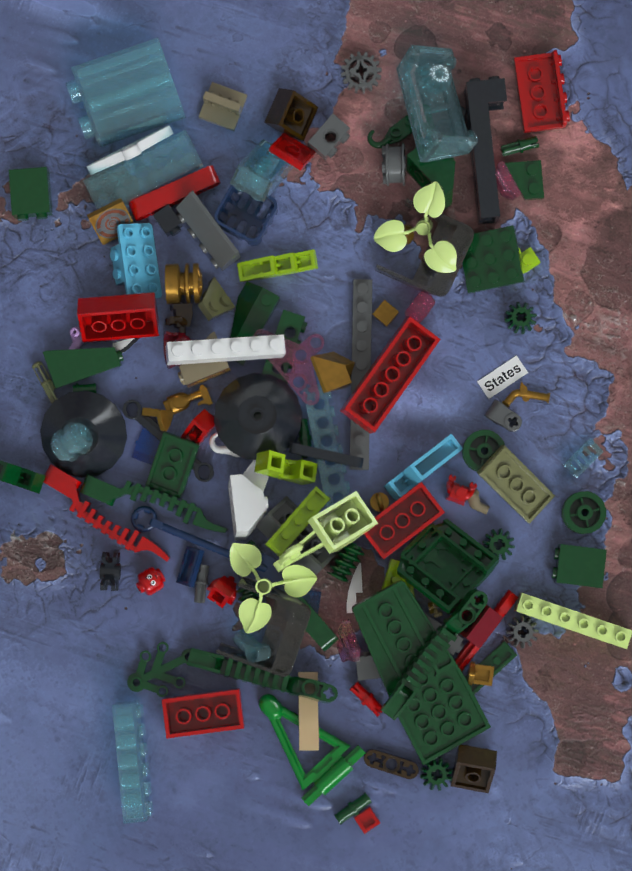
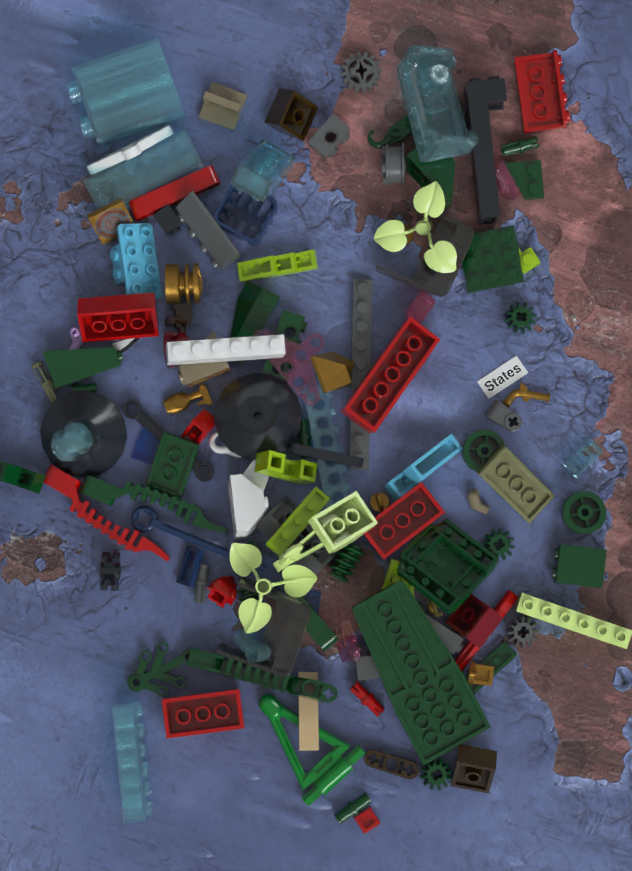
dark green brick [9,167,53,221] -> none
red head [136,567,166,596] -> none
pearl gold tile [142,408,174,431] -> none
olive wing [198,277,235,321] -> none
red tile [268,133,316,171] -> none
white sticker [347,563,363,613] -> none
pearl gold tile [372,300,399,327] -> none
dark green piece [380,589,488,721] -> none
red piece [445,475,477,506] -> none

